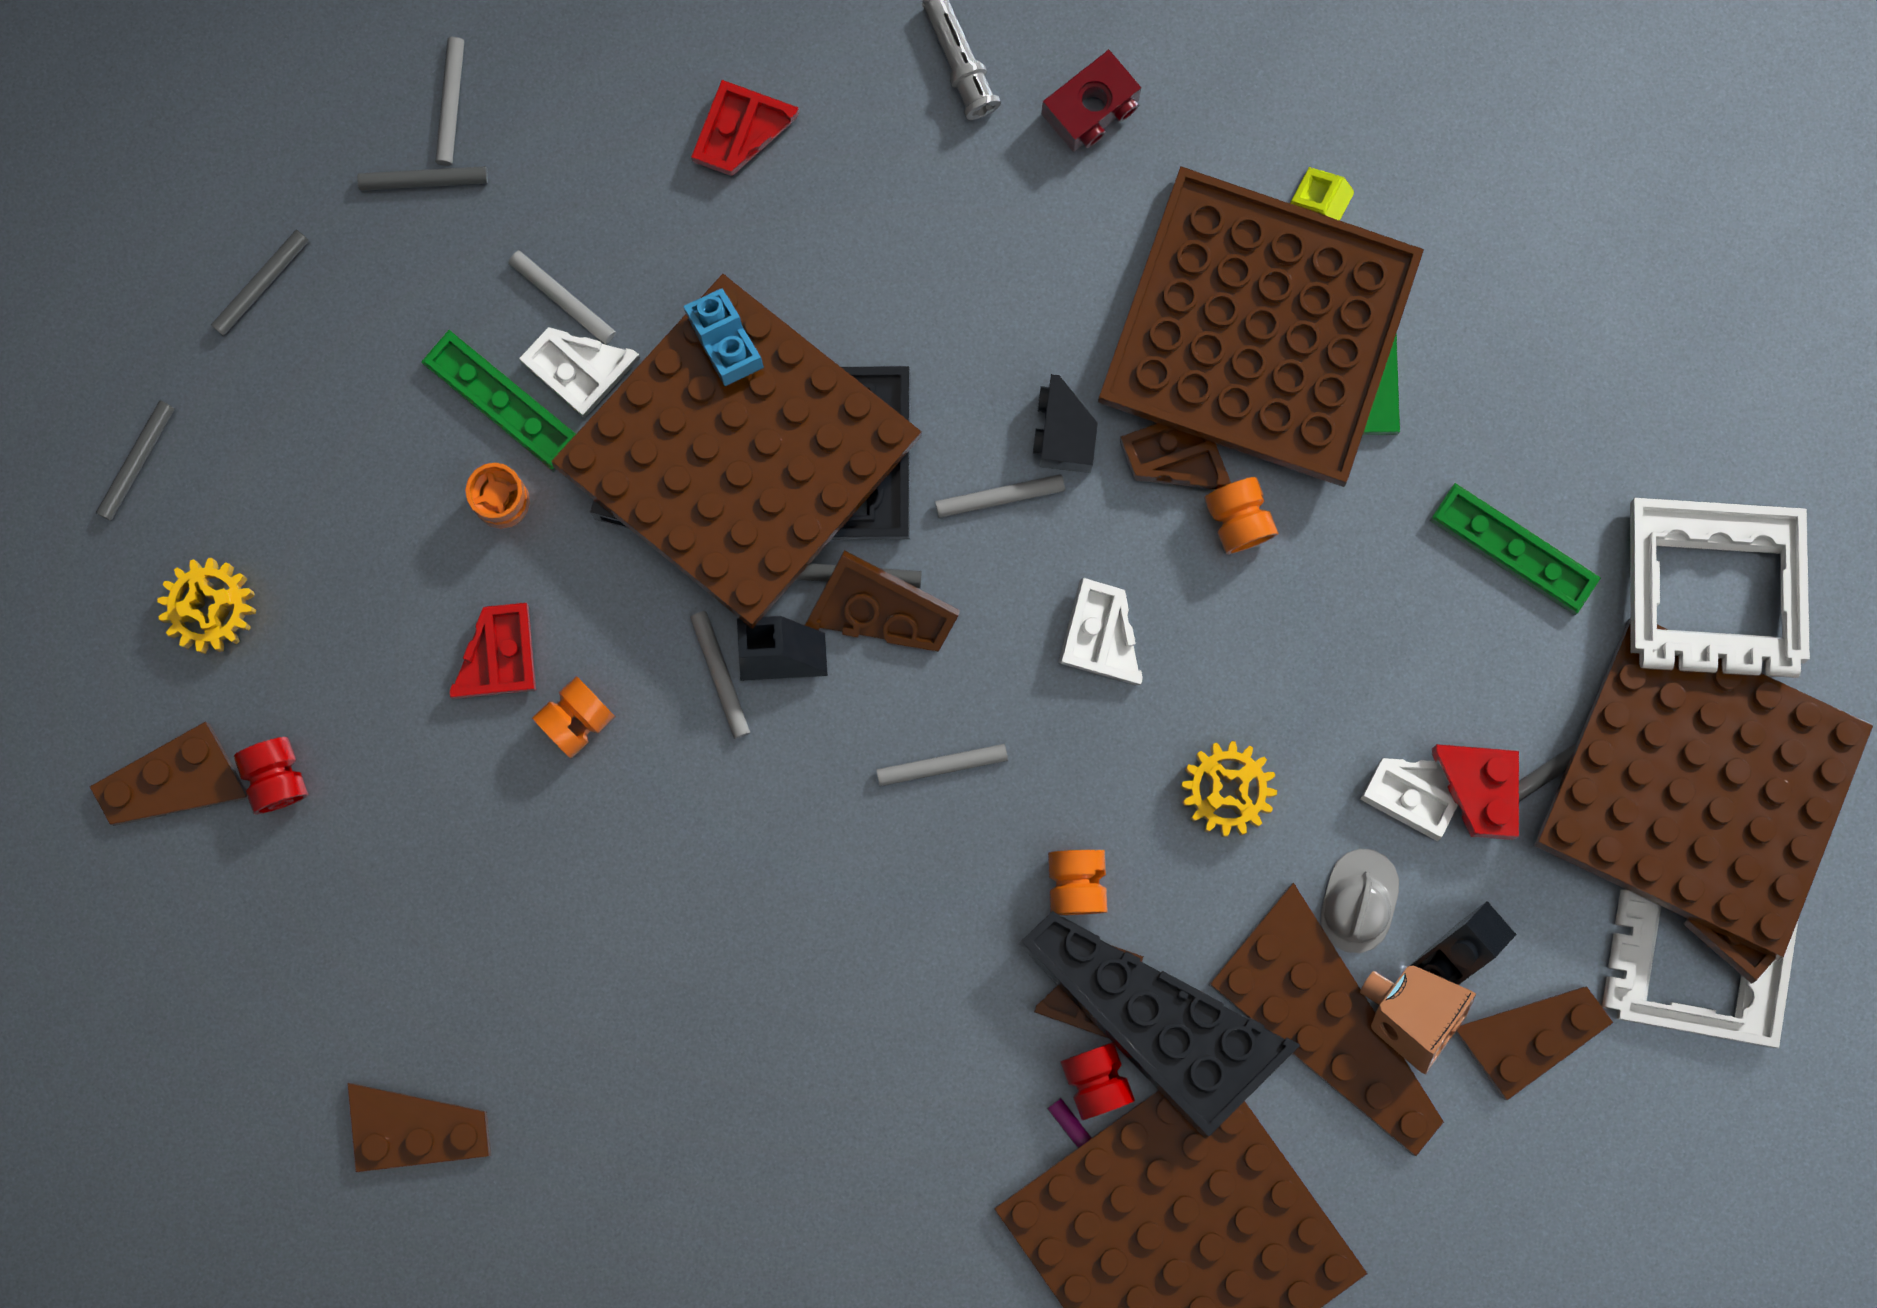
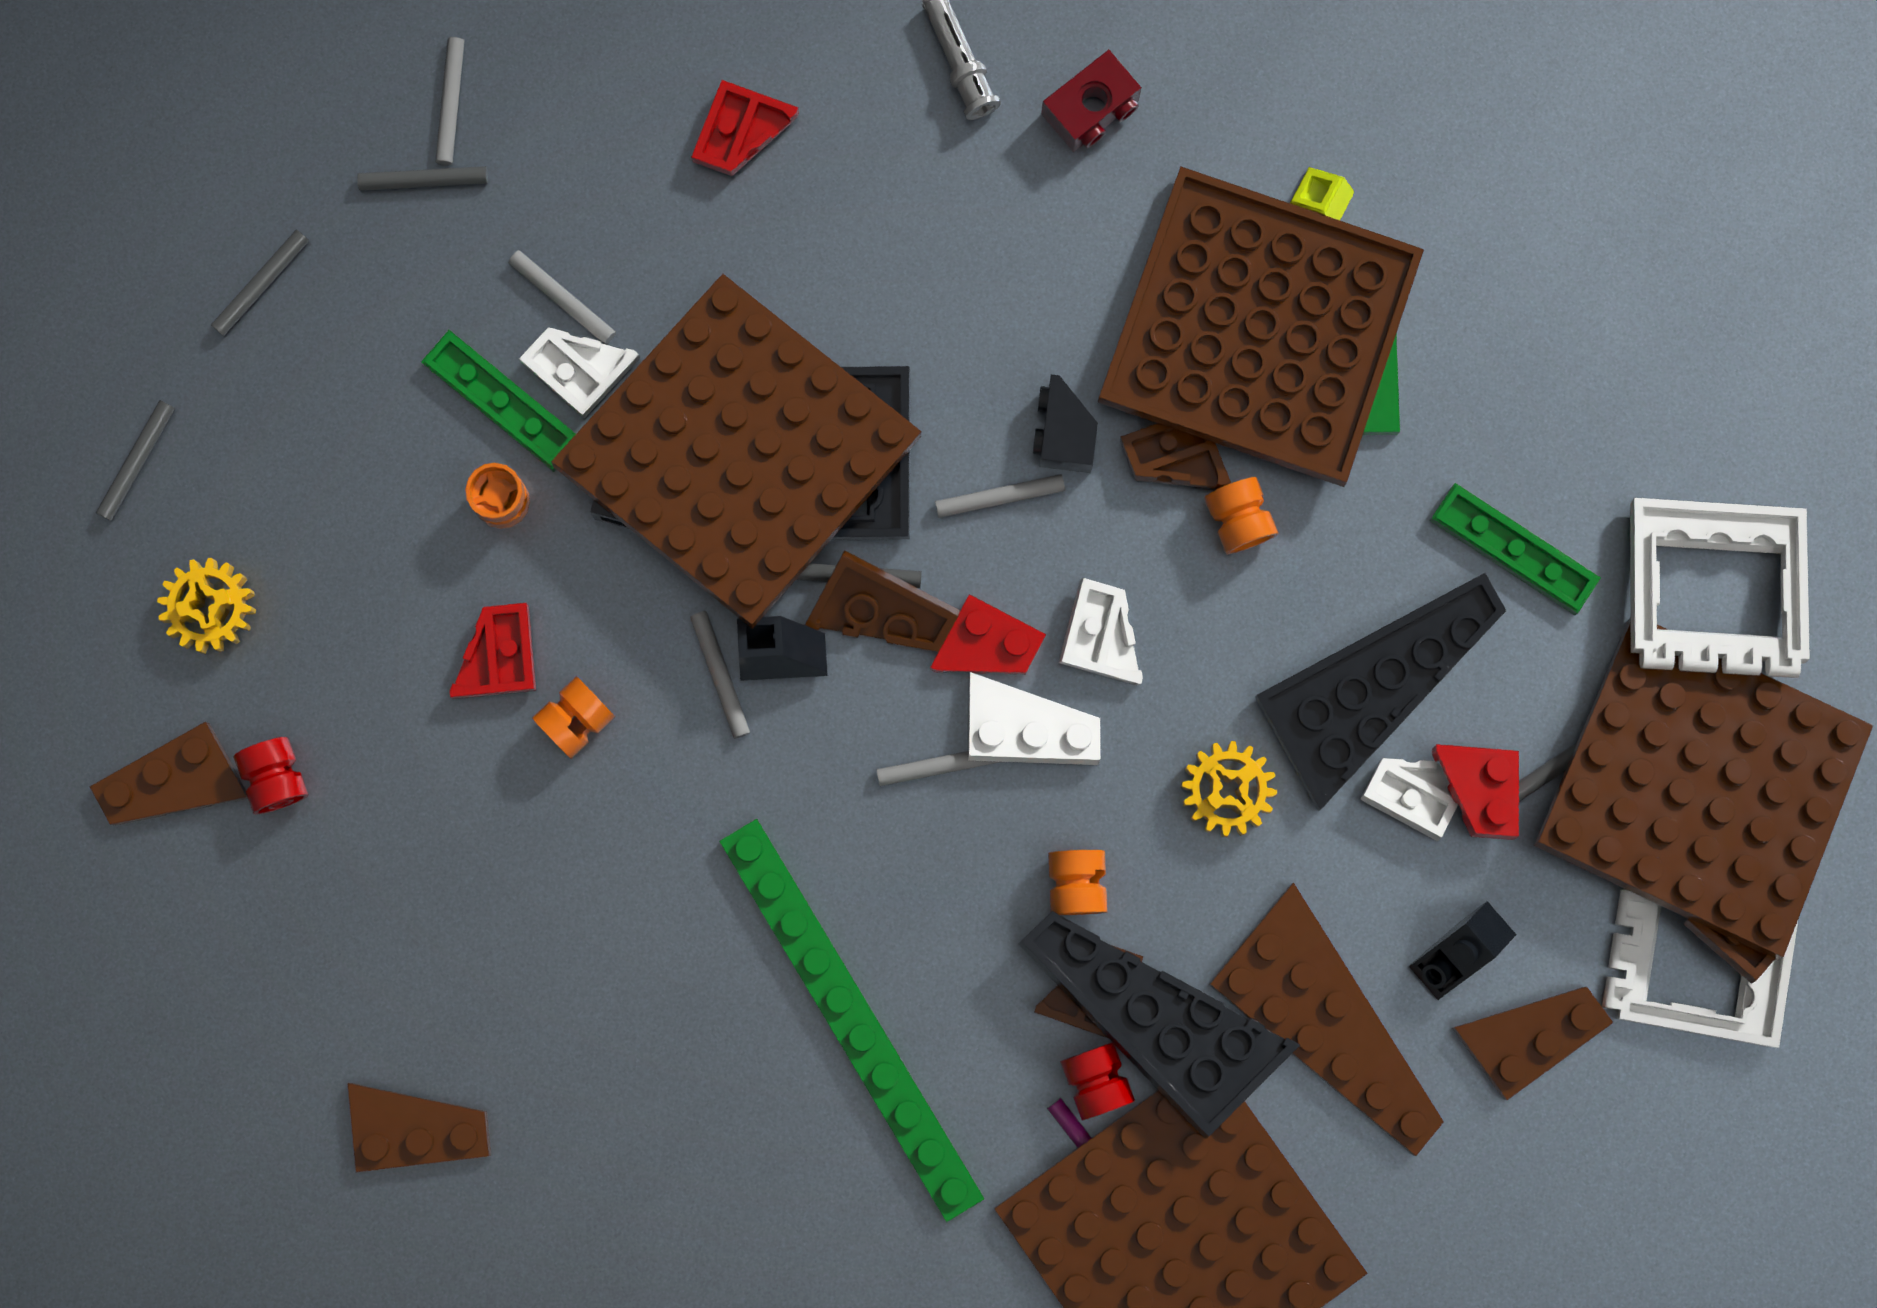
dark azure slope [683,288,764,386] -> none
light grey piece [1321,849,1399,953] -> none
nougat torso [1360,965,1476,1075] -> none
none -> green plate [719,819,985,1222]
none -> red wing [930,594,1046,675]
none -> white wing [968,672,1100,765]
none -> black wing [1255,573,1507,812]

